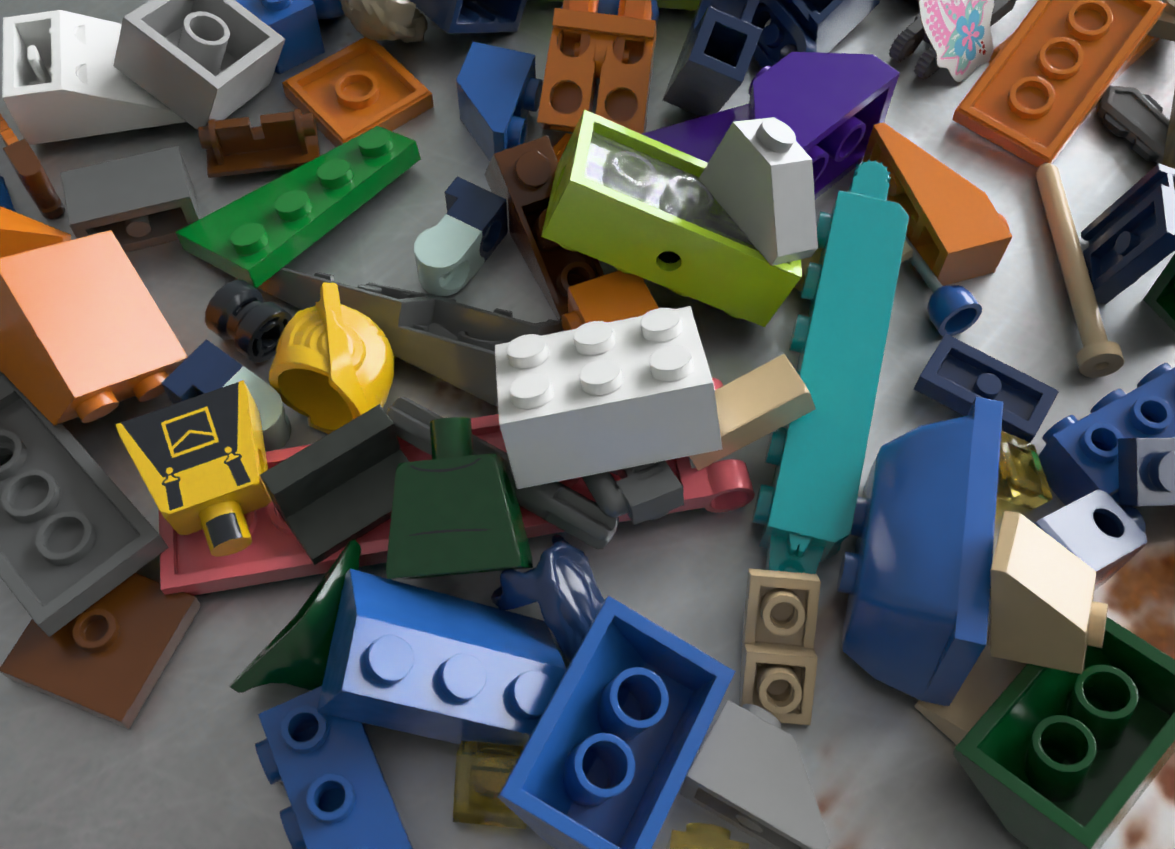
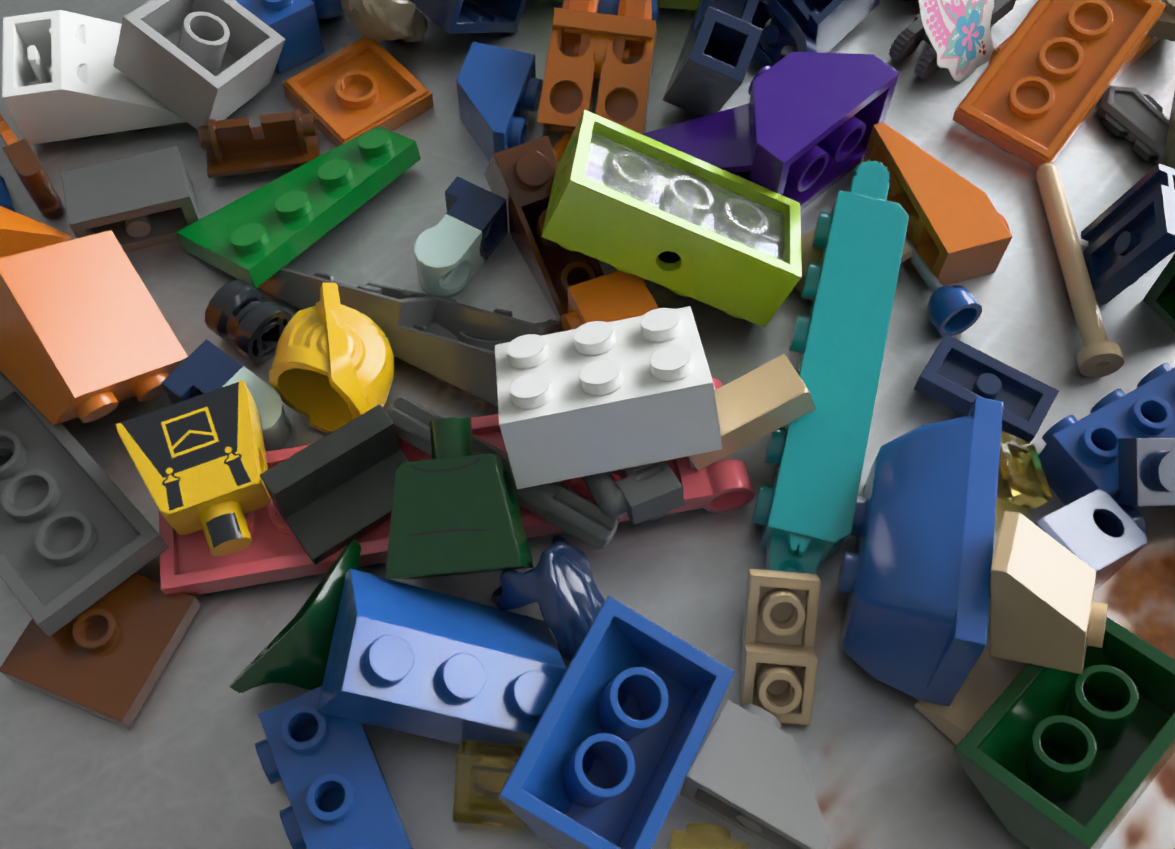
light grey slope [699,117,818,266] -> none

